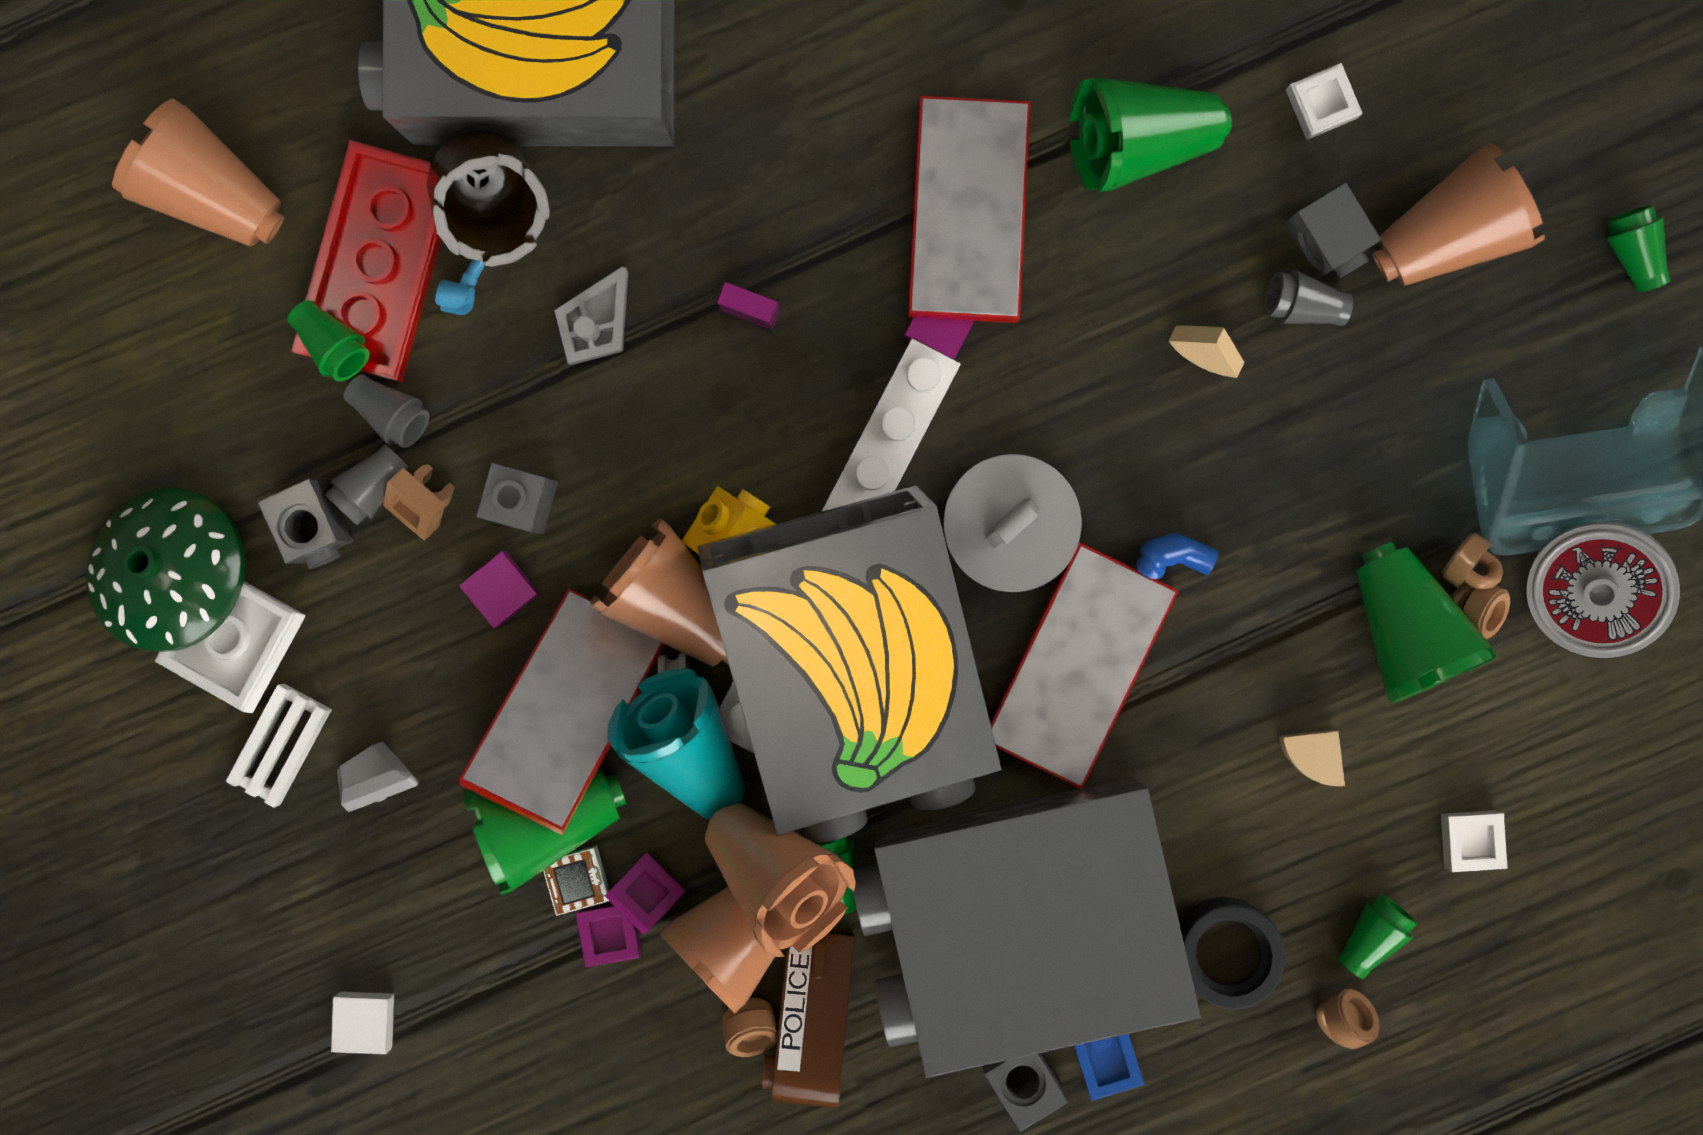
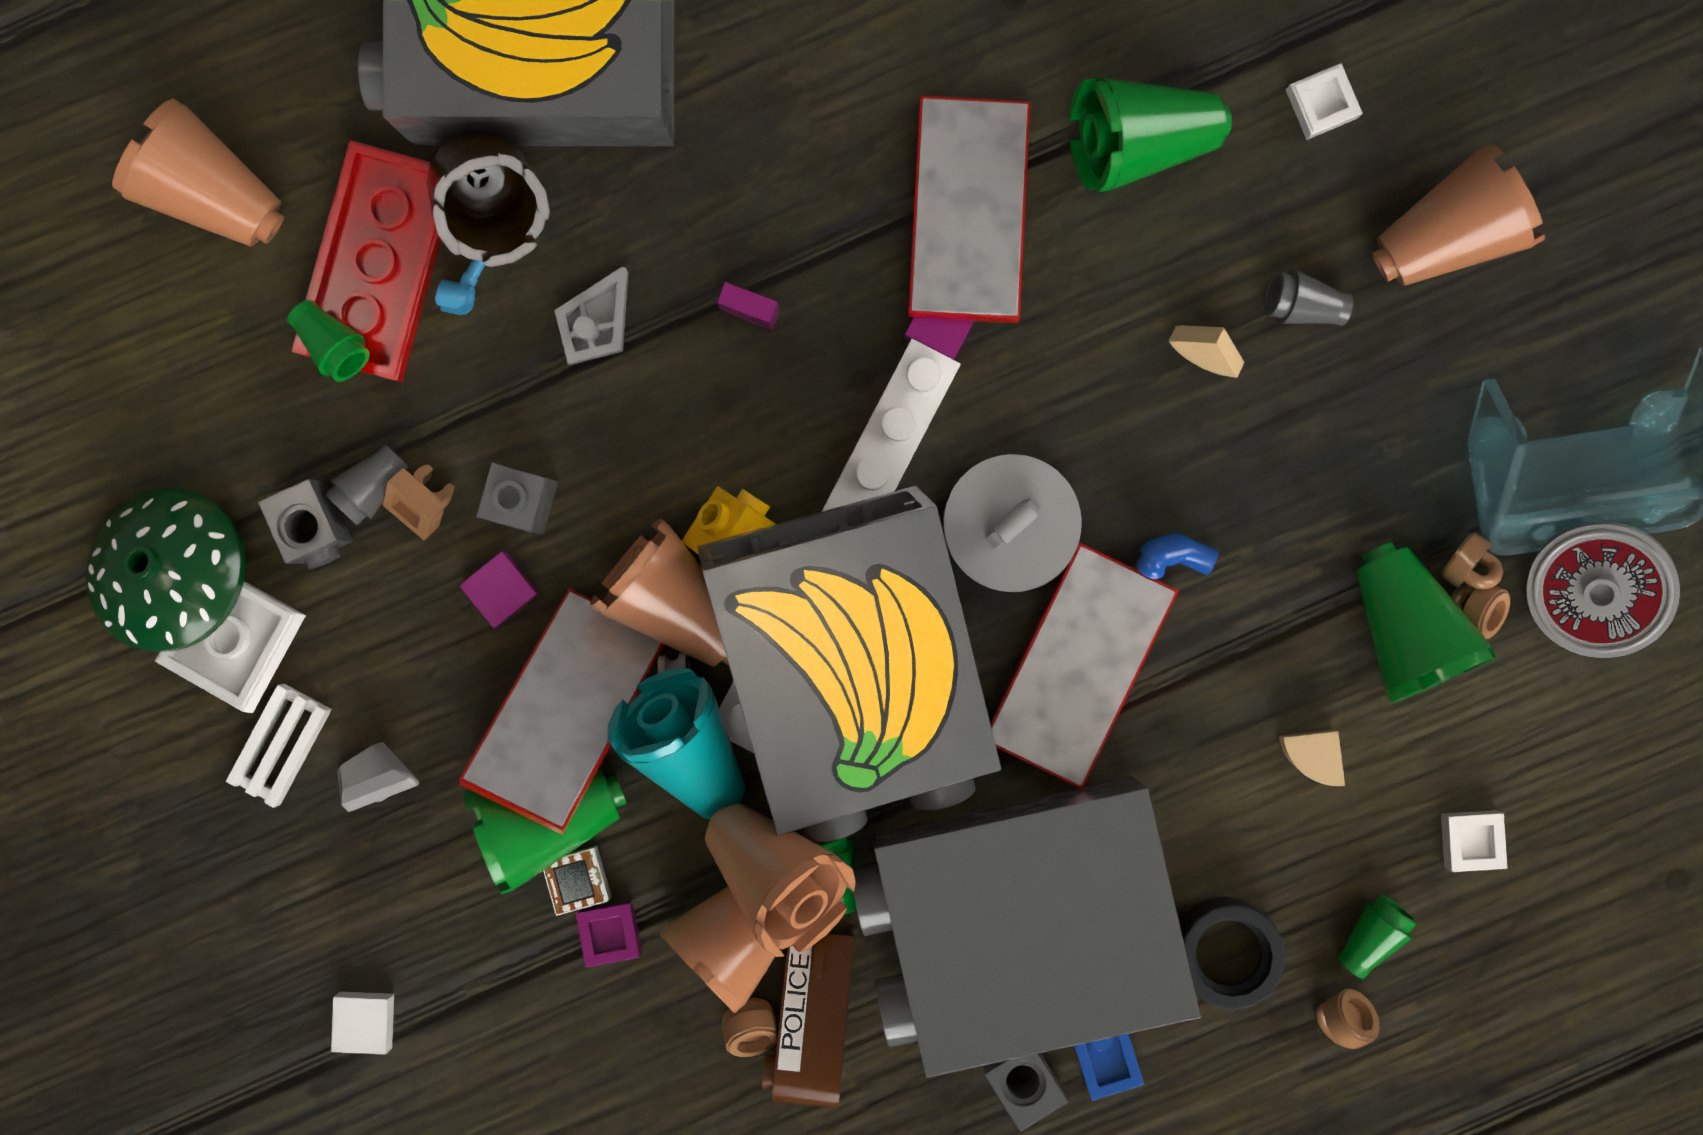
dark grey cone [344,374,430,448] -> none
magenta tile [604,853,686,935] -> none
dark grey brick [1284,183,1381,279] -> none
green cone [1605,204,1671,292] -> none

